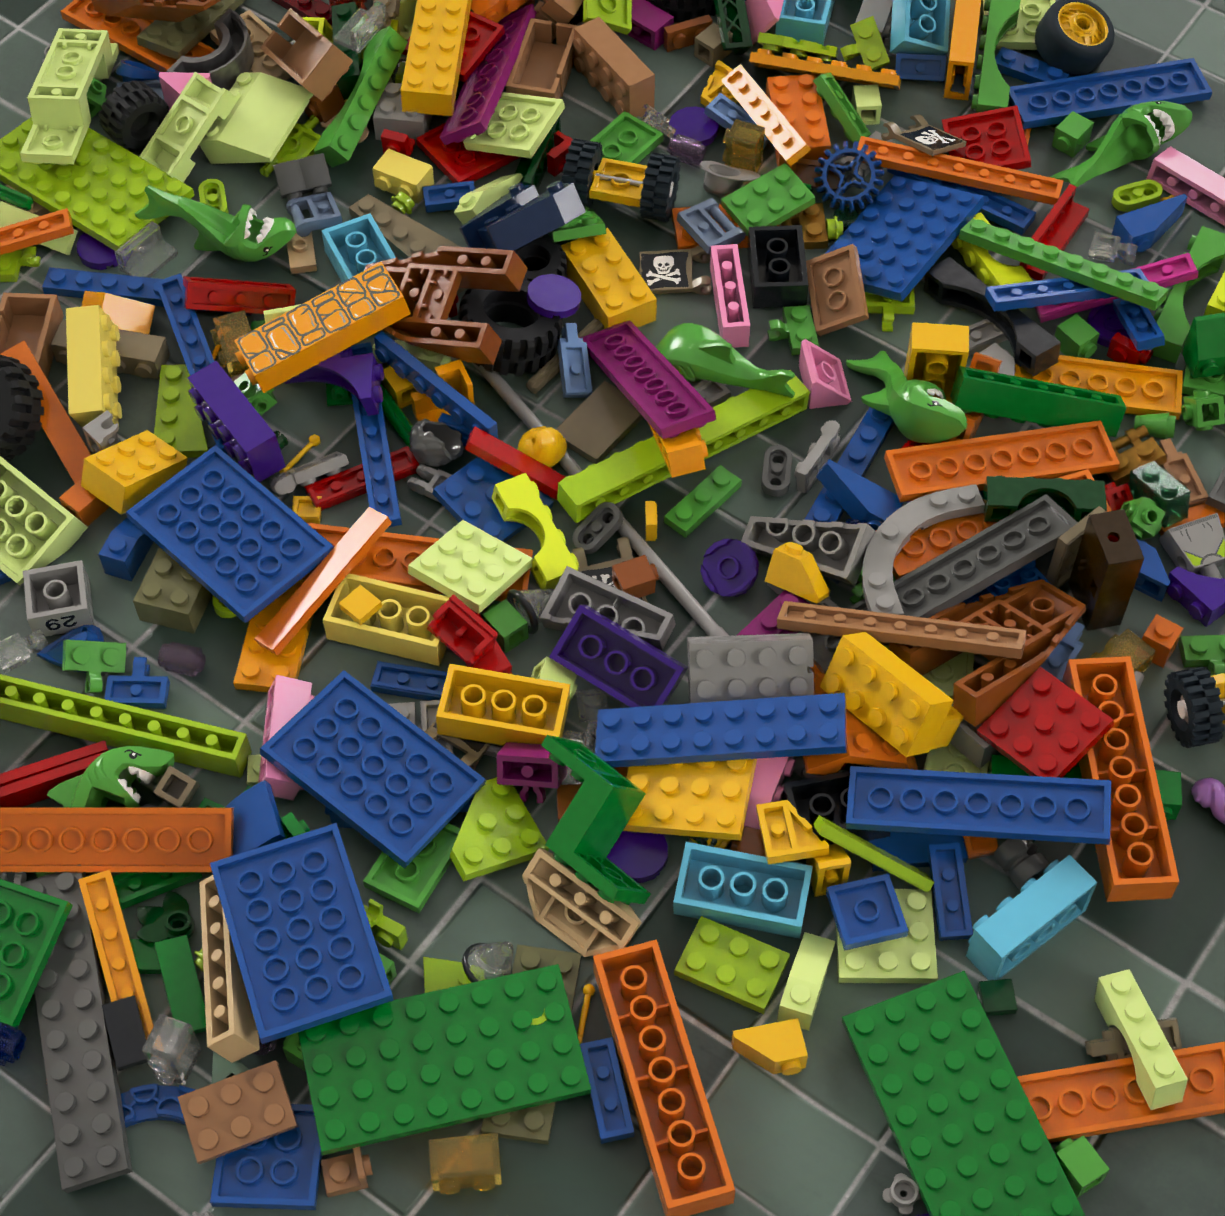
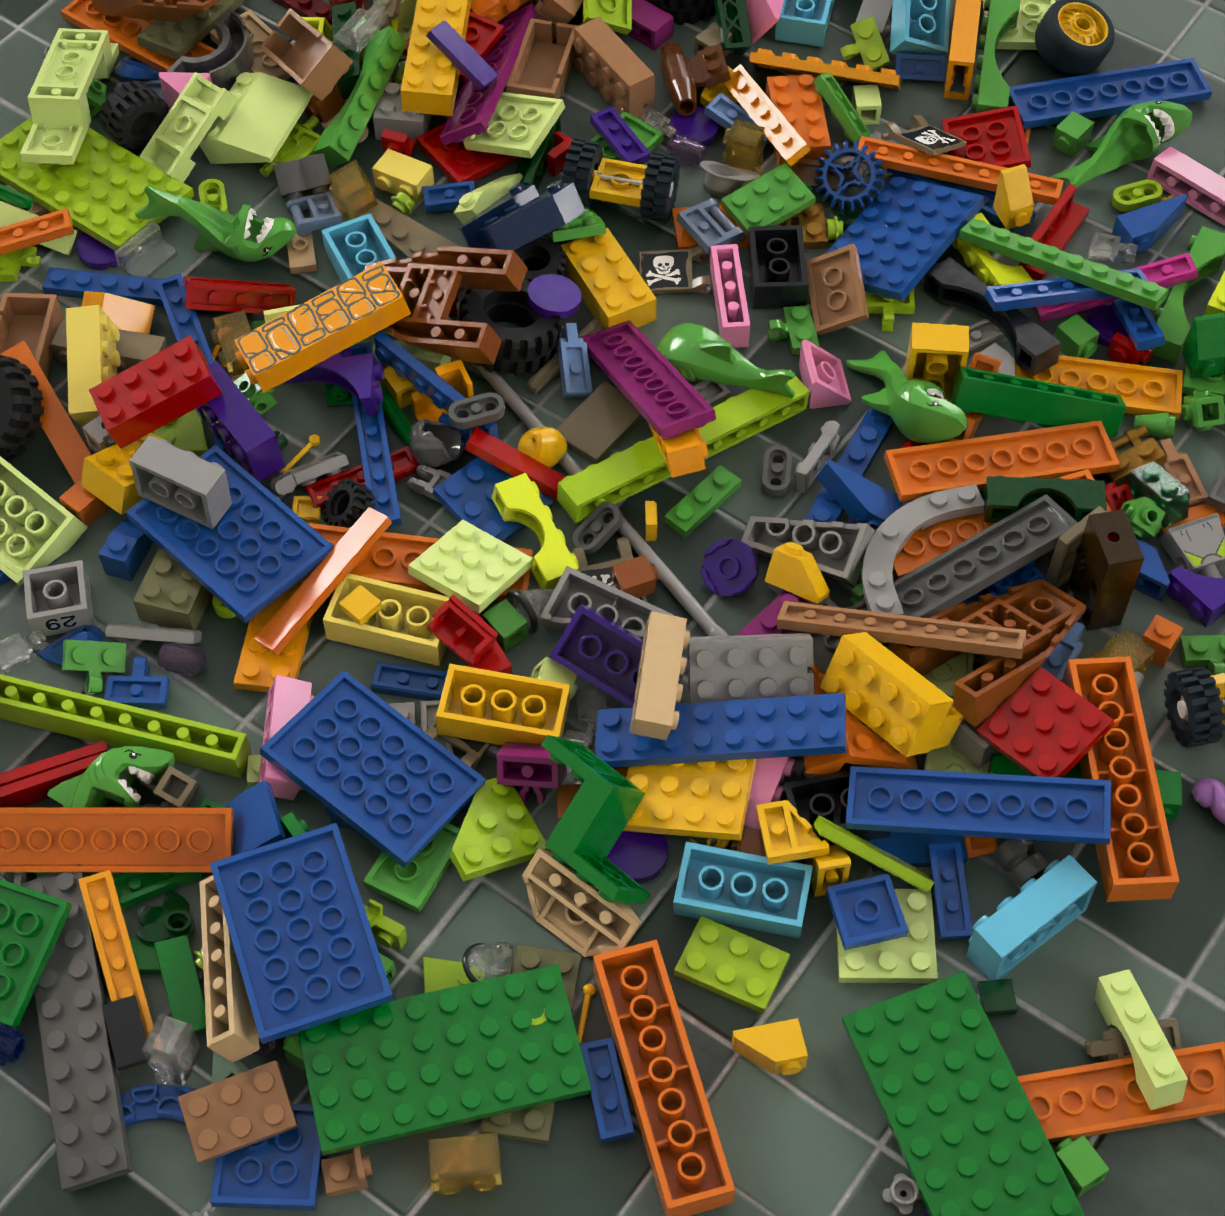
dark orange plate [664,14,713,52] -> none
lime plate [758,32,839,62] -> none
yellowish green slope [777,932,836,1031] -> none
blue plate [995,47,1070,84] -> none
none -> red brick [89,335,223,449]
none -> light grey tile [105,623,202,644]
none -> light grey brick [129,435,232,529]
none -> black tyre [322,479,374,528]
none -> clear yellow brick [329,159,378,220]
none -> dark purple tile [426,20,499,91]
none -> dark grey plate [448,392,505,430]
none -> dark purple plate [590,106,651,165]
none -> tan brick [629,611,690,741]
none -> reddish brown plate [661,42,731,116]
none -> yellow slope [993,164,1034,229]

